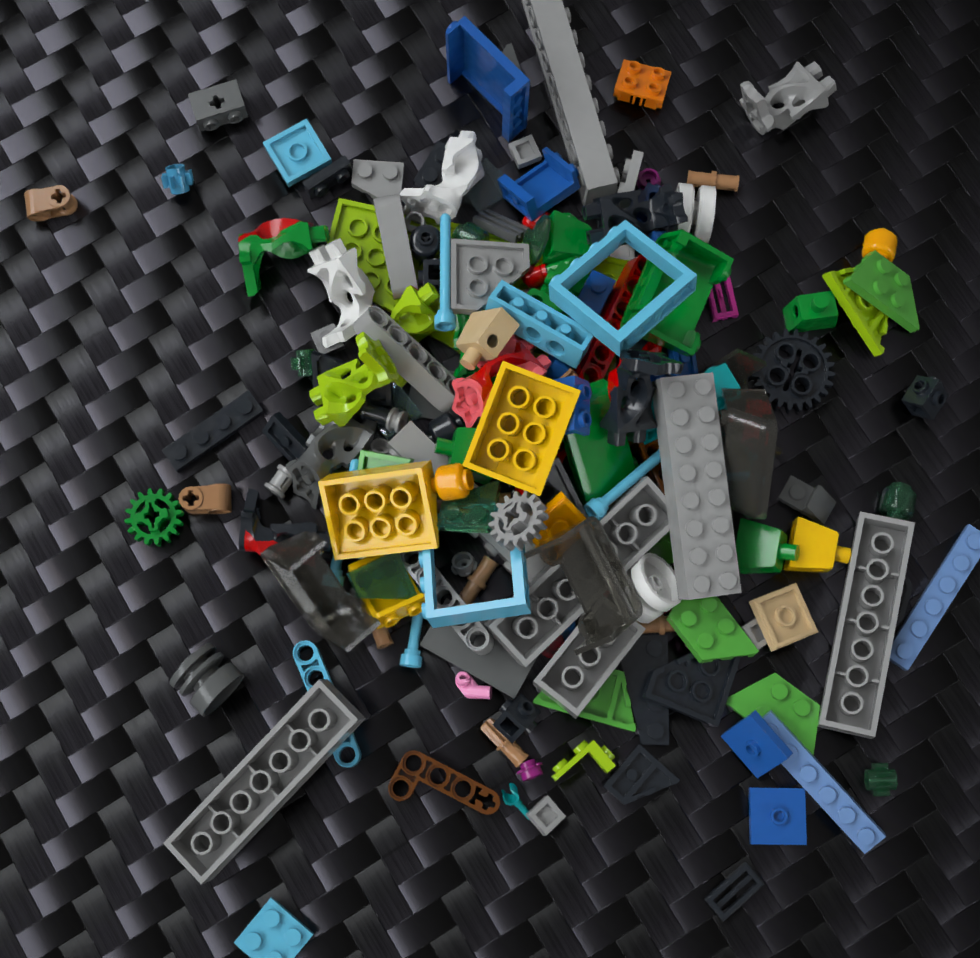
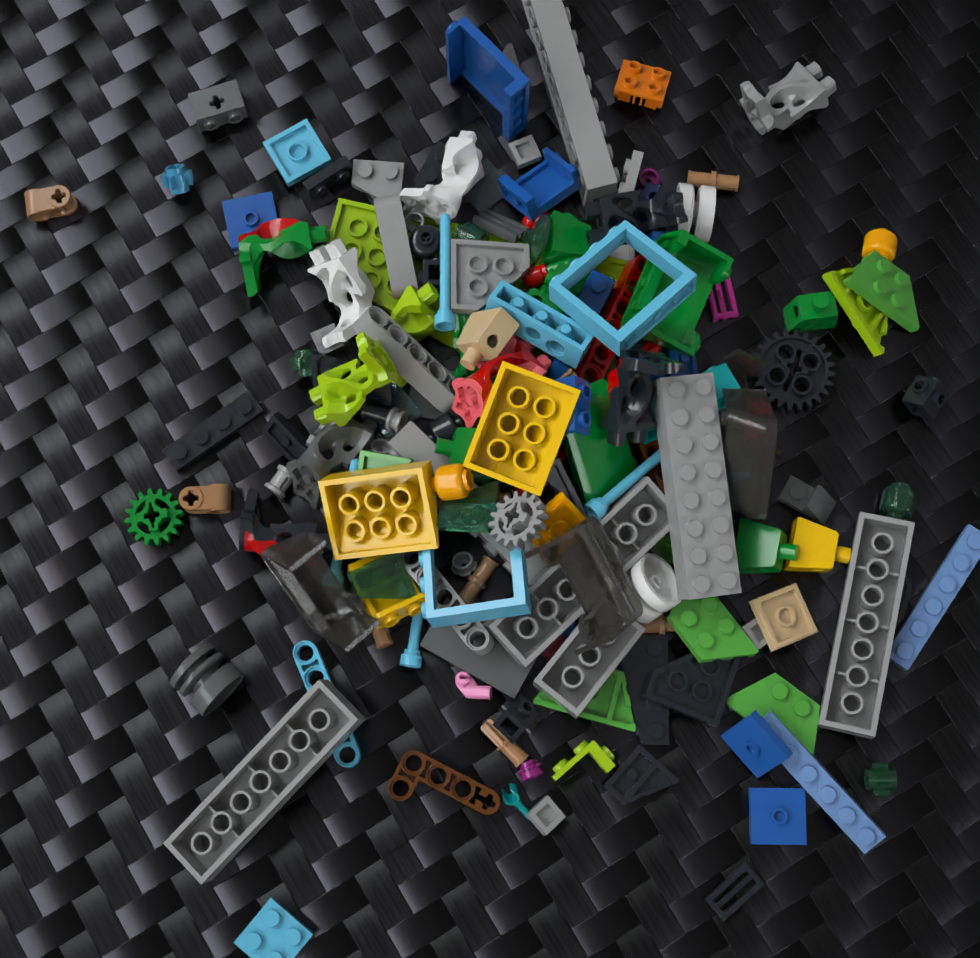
none -> blue plate [222,191,278,251]

